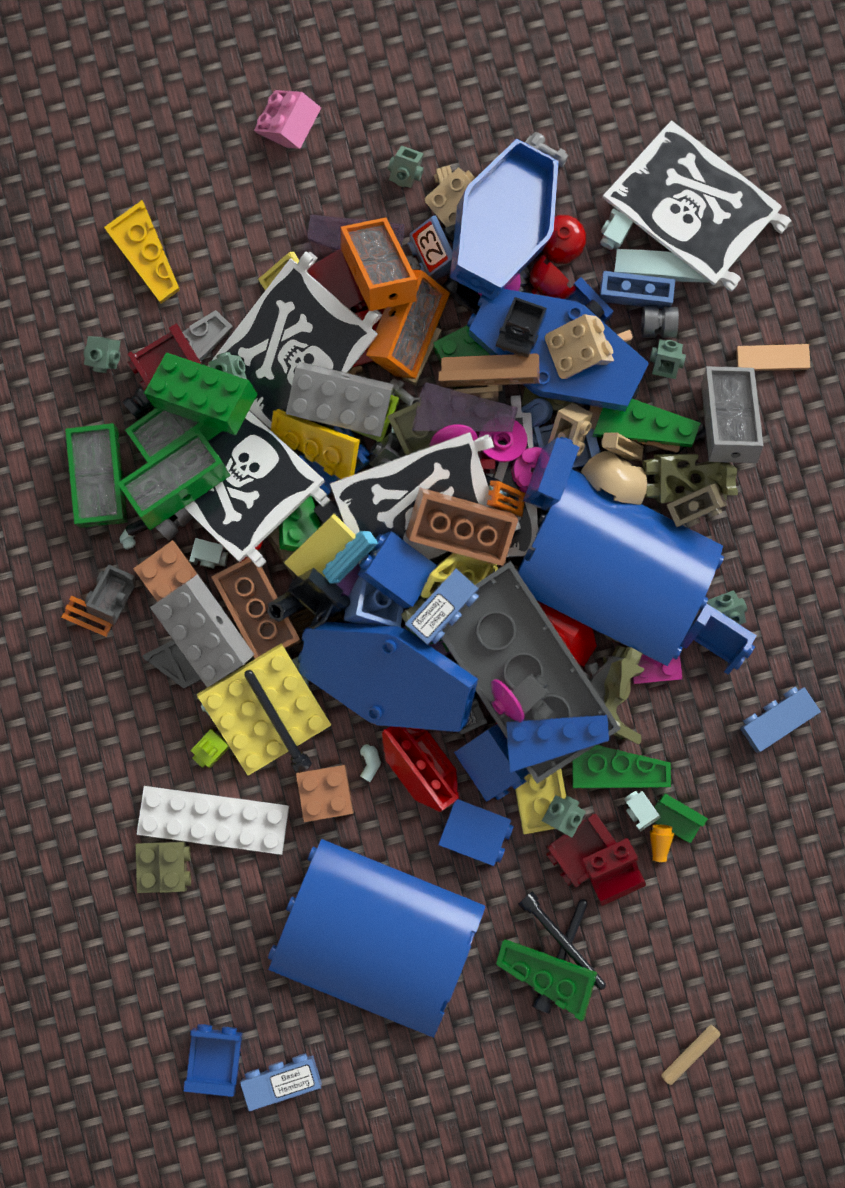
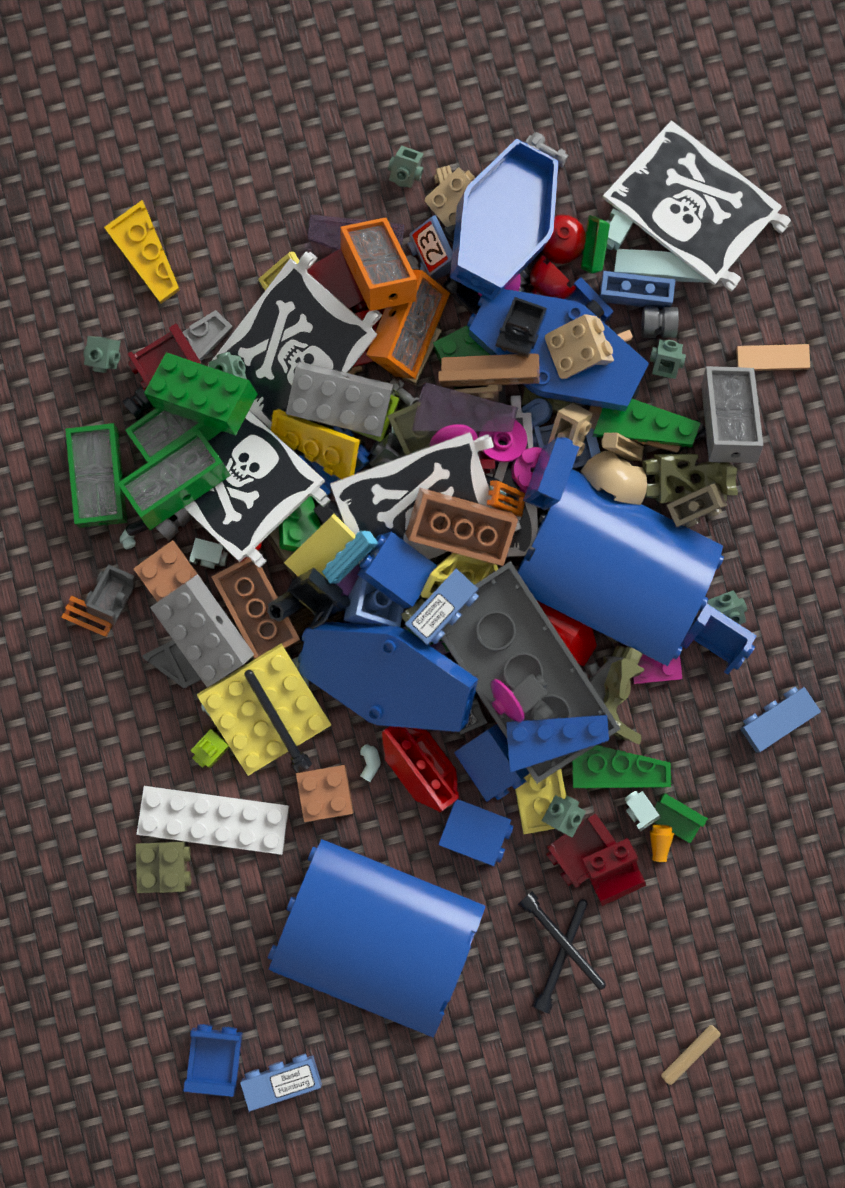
bright pink slope [254,90,321,149] -> none
green wing [496,939,597,1022] -> none
none -> green piece [581,215,610,274]

